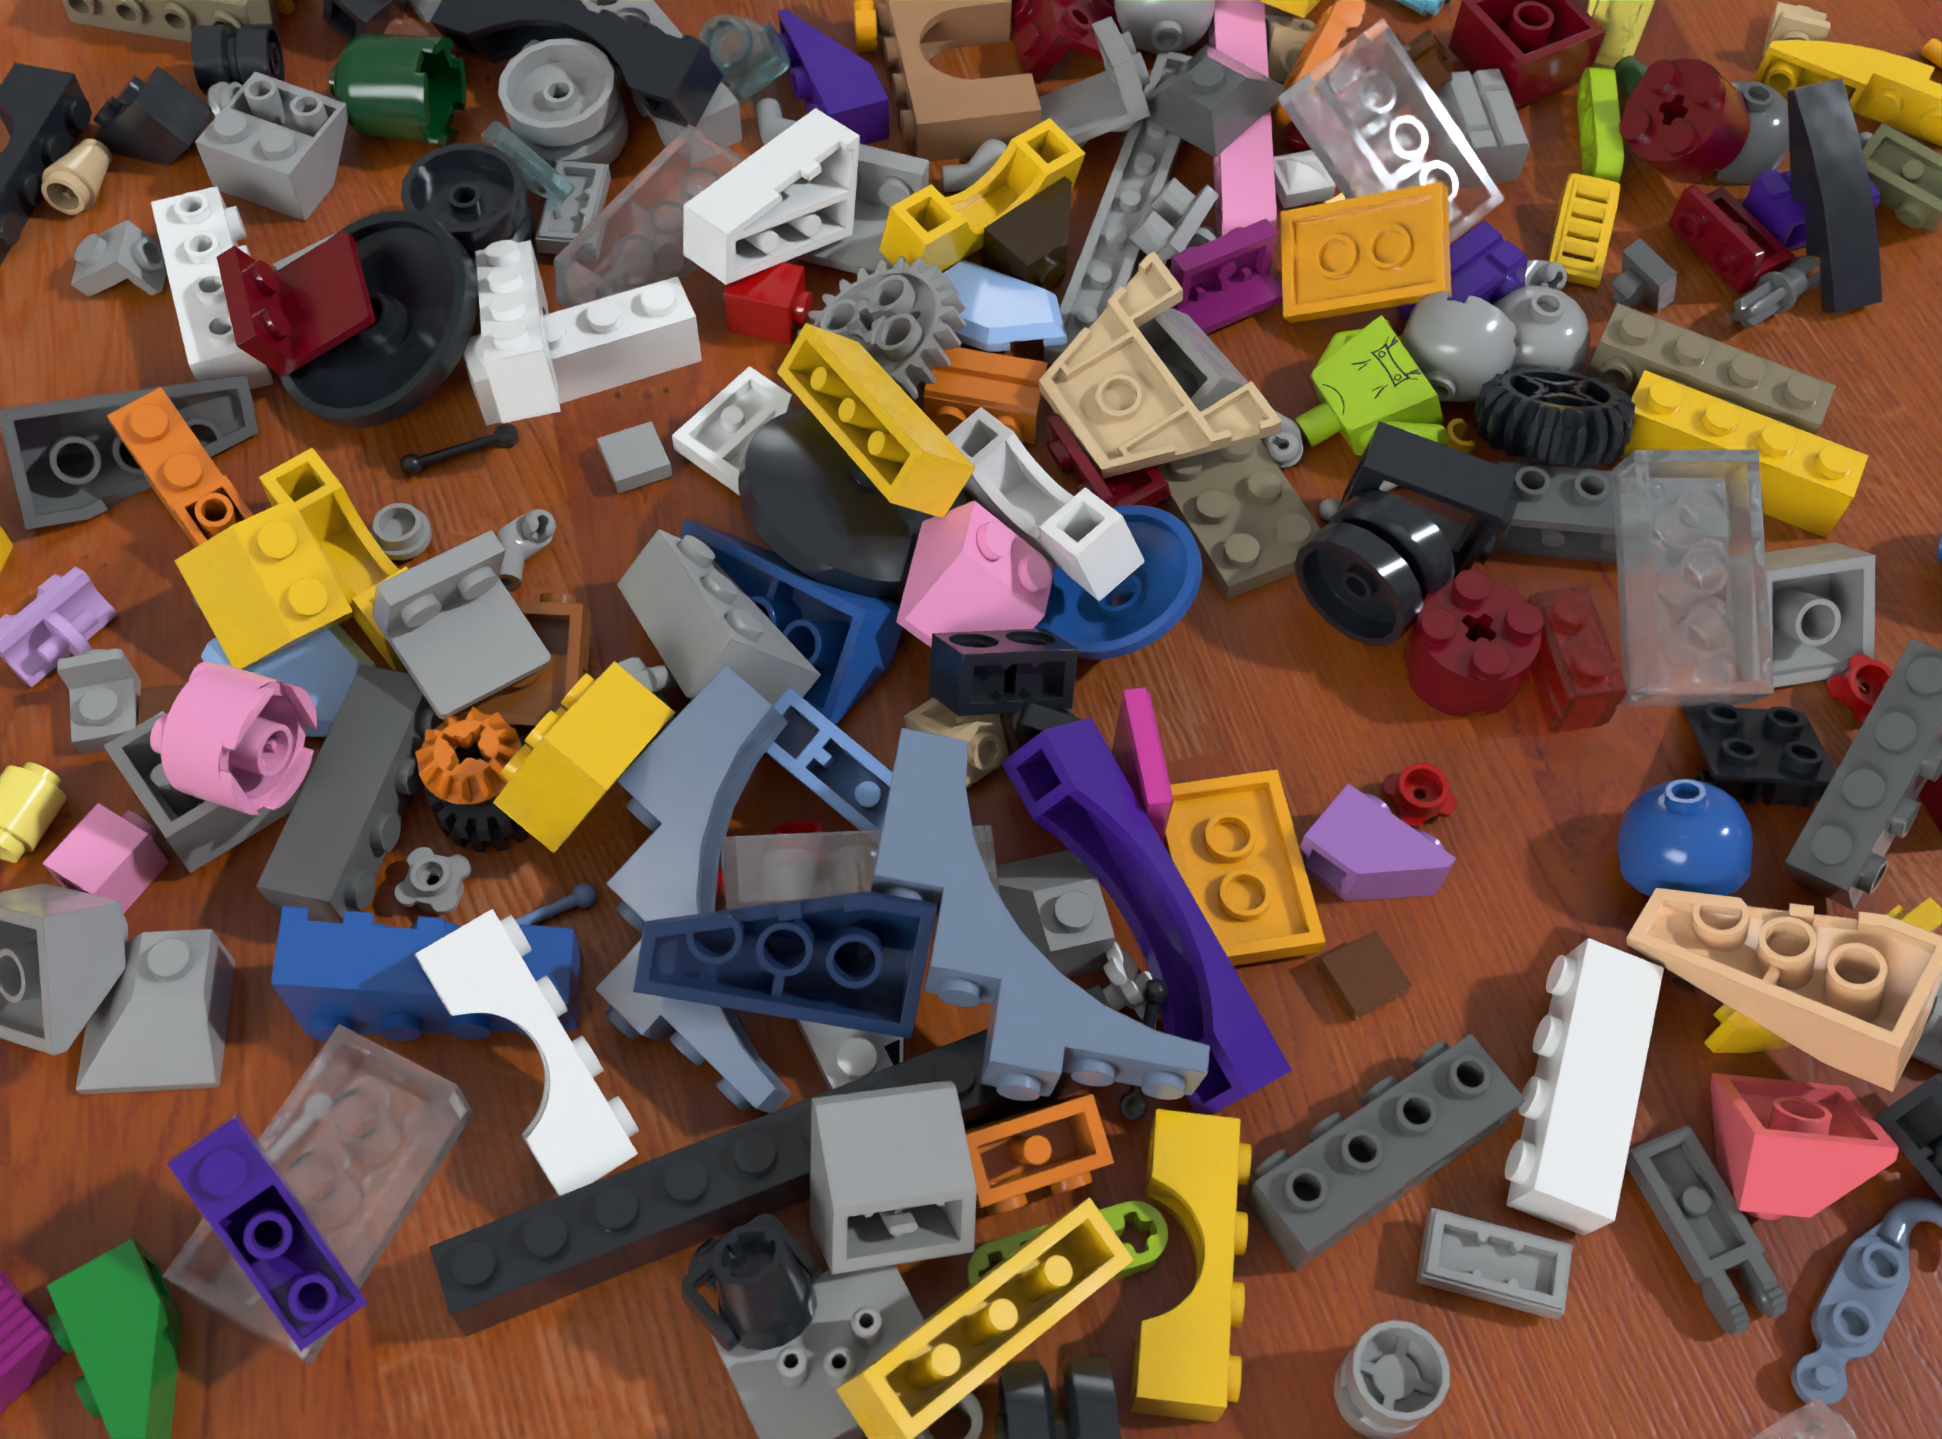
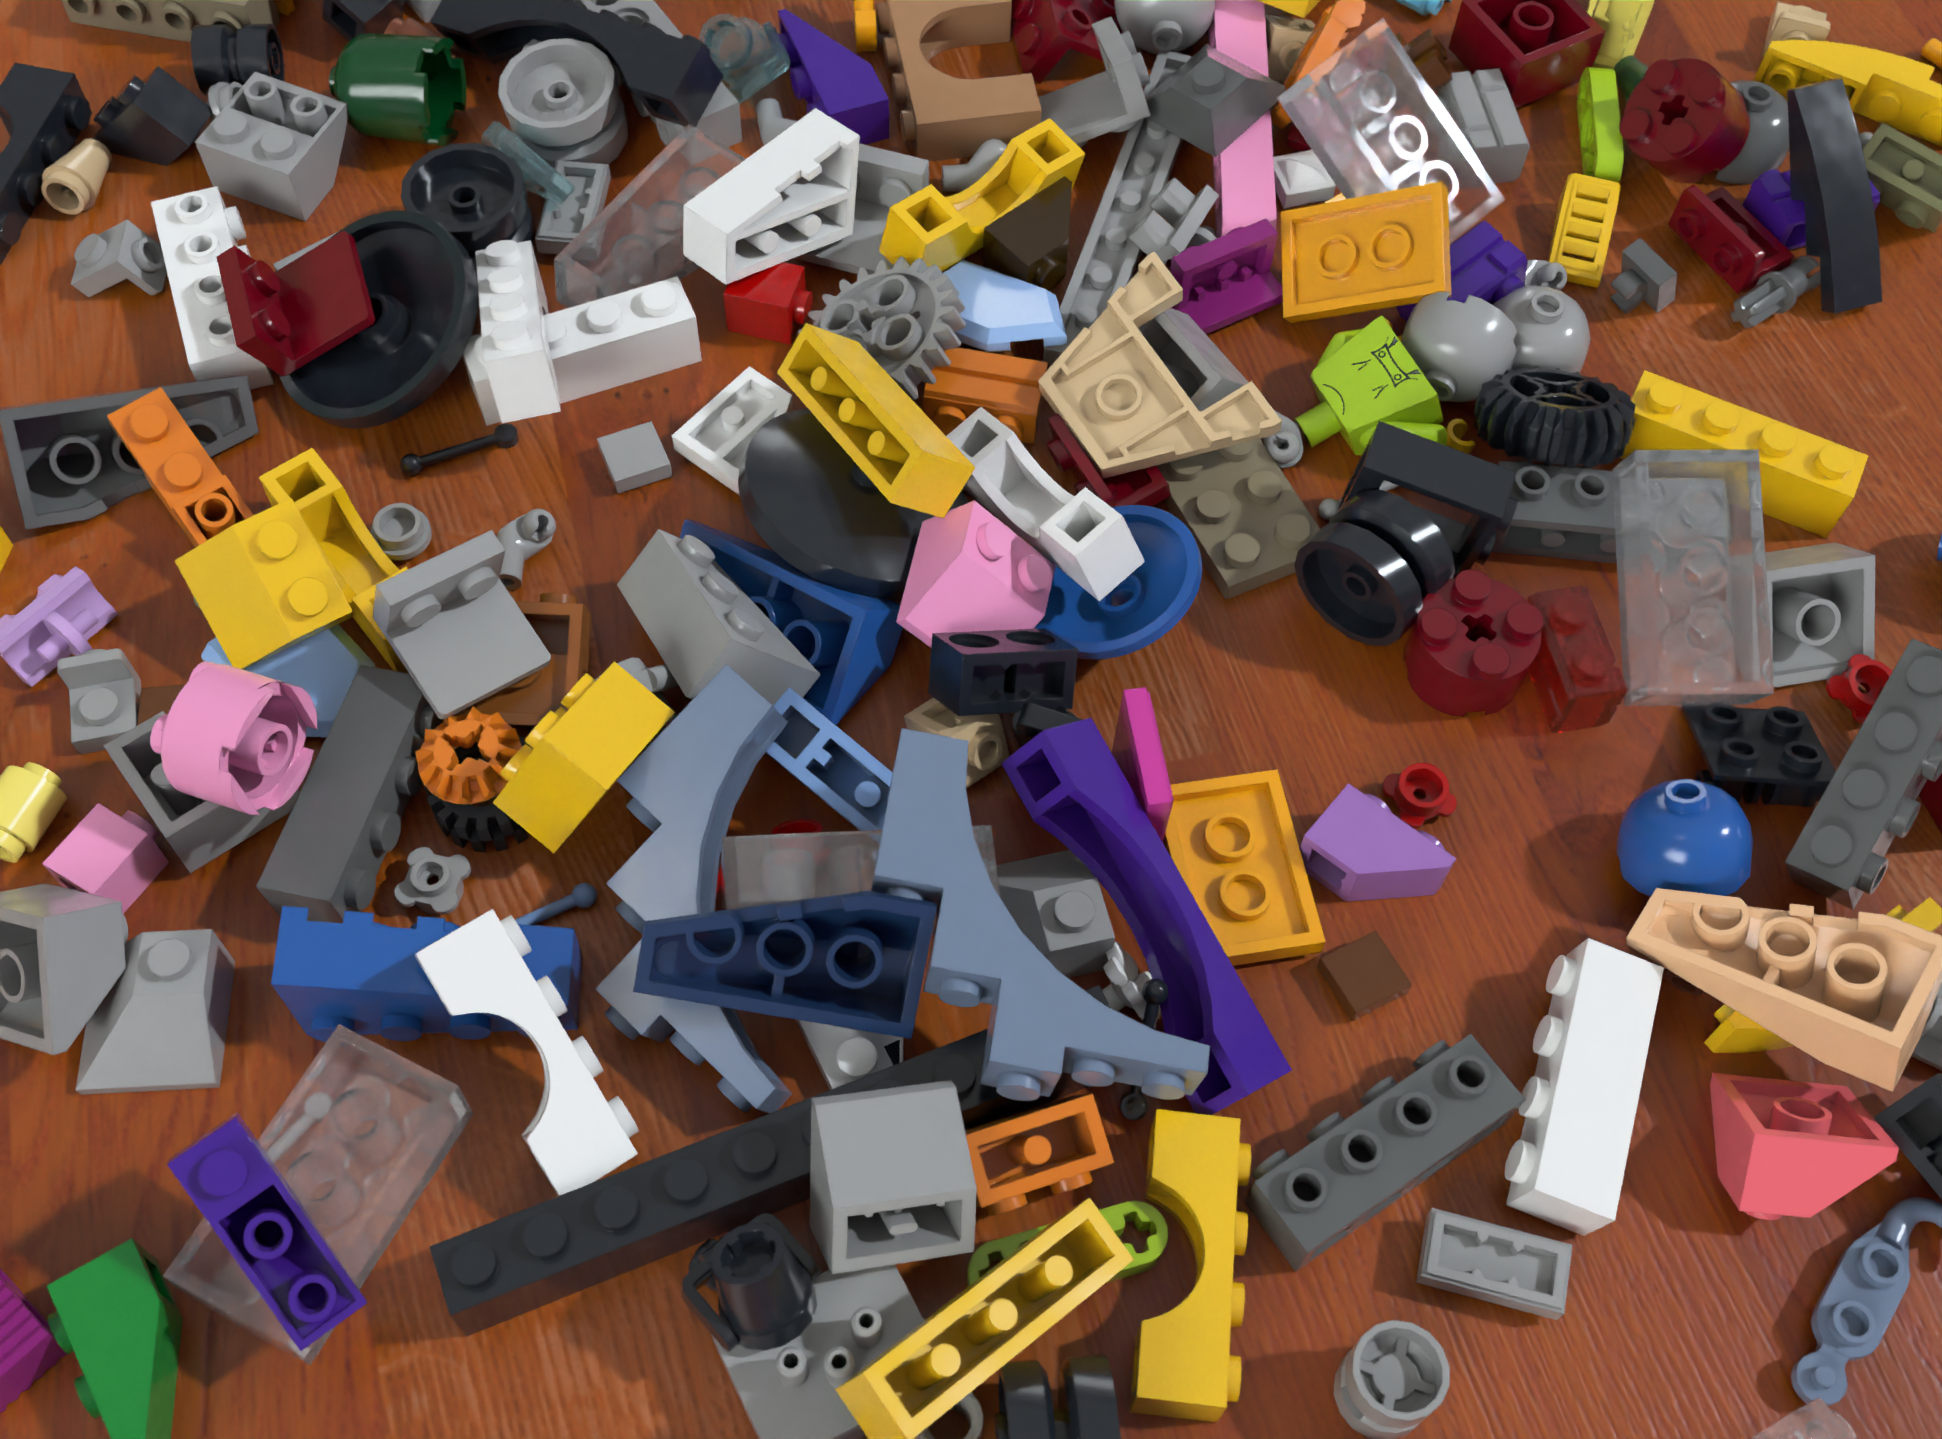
dark tan brick [1585,303,1836,435] -> none
dark grey hinge [1626,1125,1788,1336] -> none

